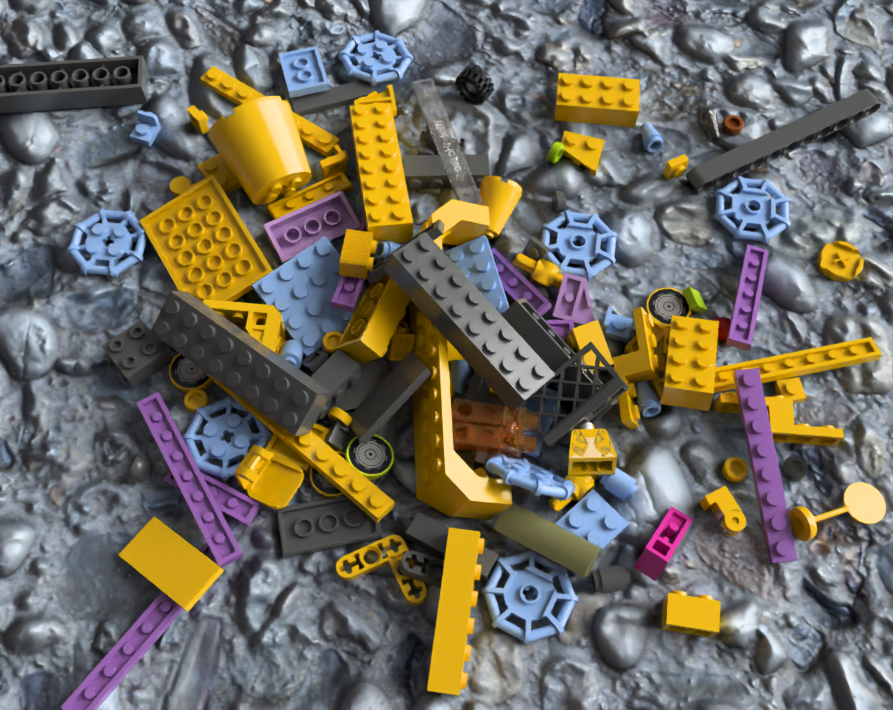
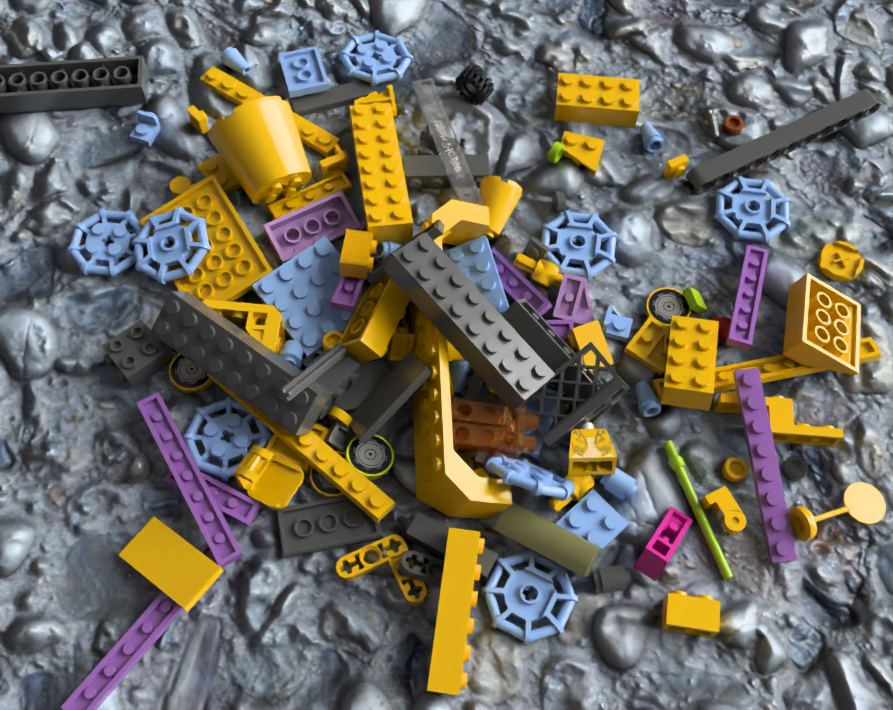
yellow tile [184,389,209,414] -> none
yellow bracket [613,307,661,430] -> none
yellow plate [774,377,806,403] -> none
none -> light blue plate [132,207,211,284]
none -> light blue cone [221,47,251,76]
none -> dark grey axle [278,343,348,402]
none -> lime bar [663,440,733,580]
none -> yellow slope [783,273,861,375]

